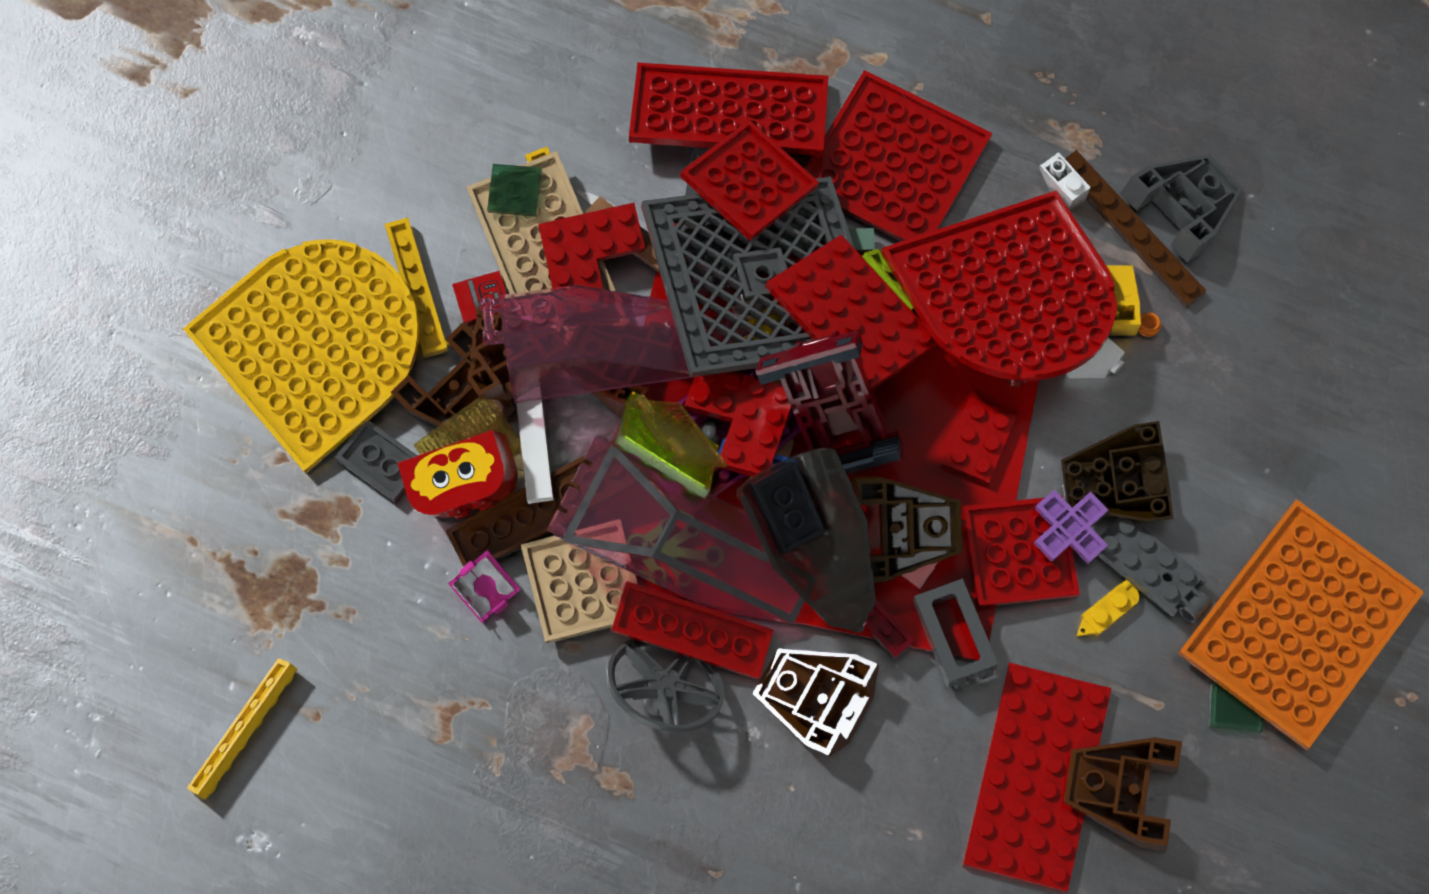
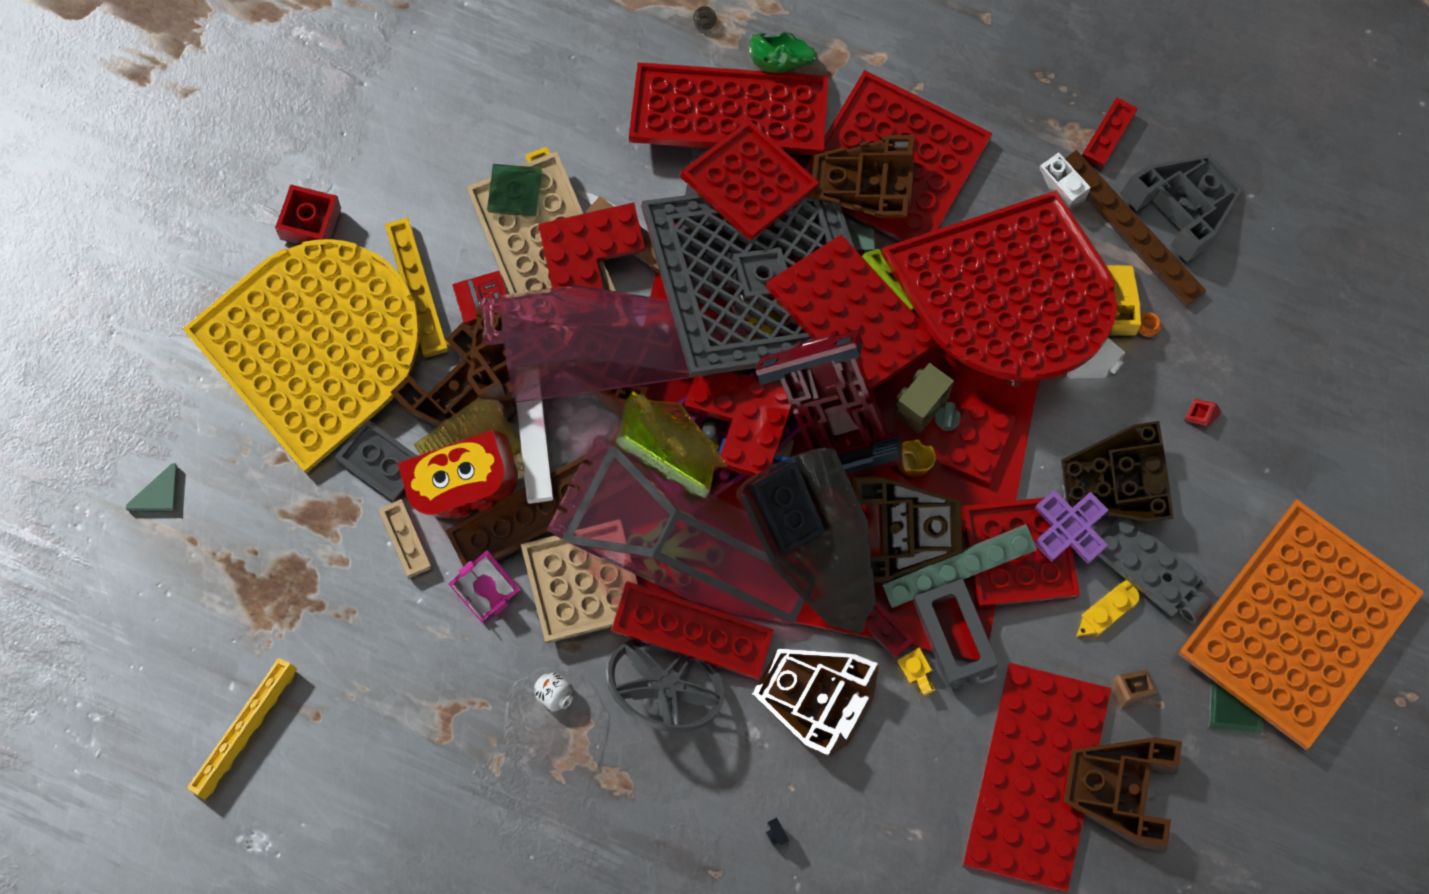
none -> sand green tile [126,463,177,511]
none -> red brick [275,184,341,245]
none -> tan plate [378,499,432,579]
none -> white head [534,673,573,712]
none -> clear smoke plate [693,6,717,30]
none -> green piece [748,32,817,73]
none -> black plate [765,817,789,850]
none -> reddish brown wedge [810,135,915,218]
none -> sand green plate [882,524,1037,608]
none -> olive brick [895,363,954,435]
none -> yellow hair [896,440,936,477]
none -> yellow plate [897,647,936,695]
none -> sand green plate [935,402,961,431]
none -> red plate [1082,97,1138,169]
none -> medium nougat slope [1110,670,1158,709]
none -> red slope [1184,398,1222,426]

